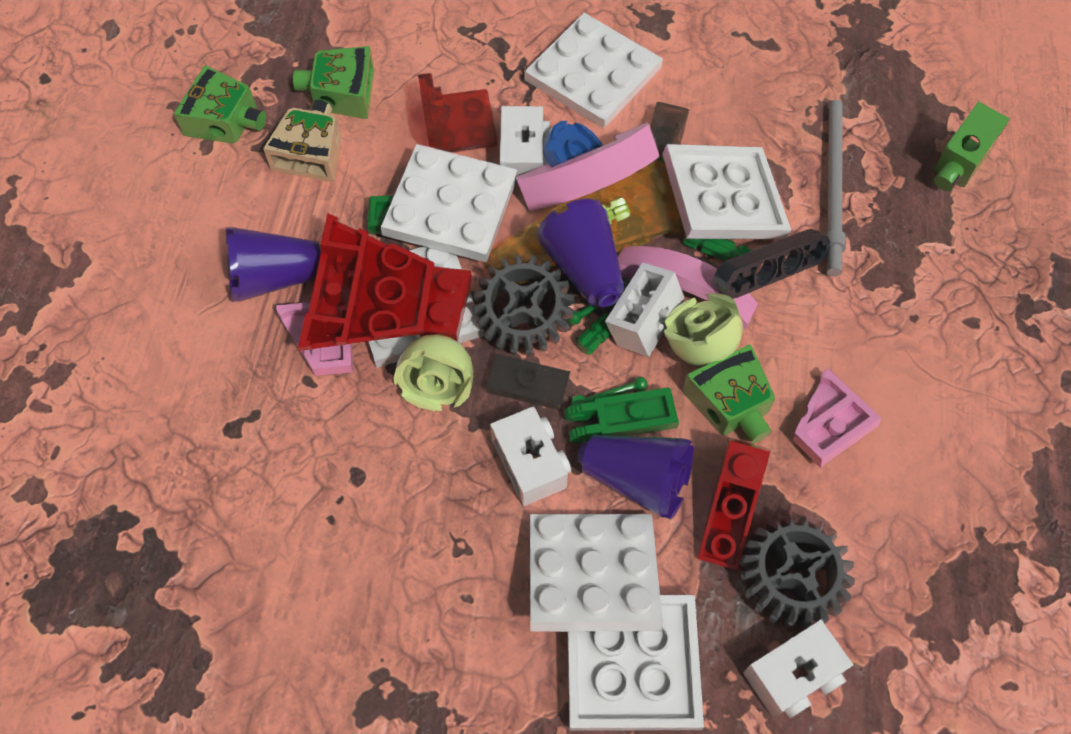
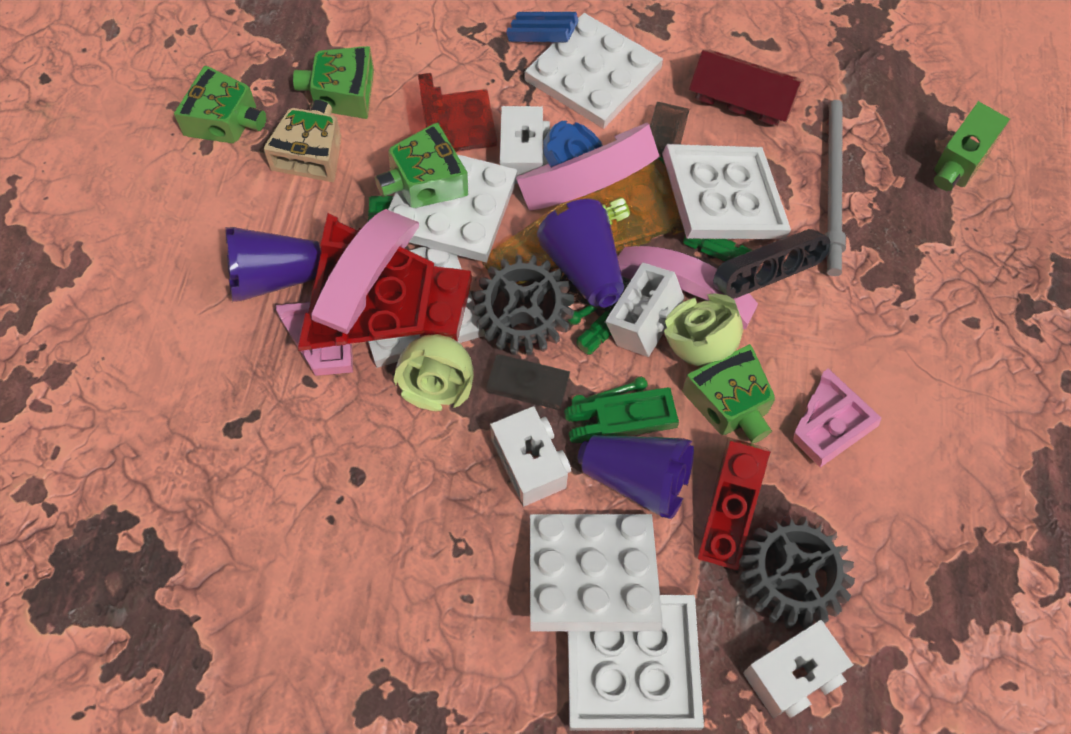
none -> bright pink slope [311,209,419,334]
none -> bright green torso [375,123,468,208]
none -> blue tile [506,12,579,42]
none -> dark red slope [689,50,804,126]

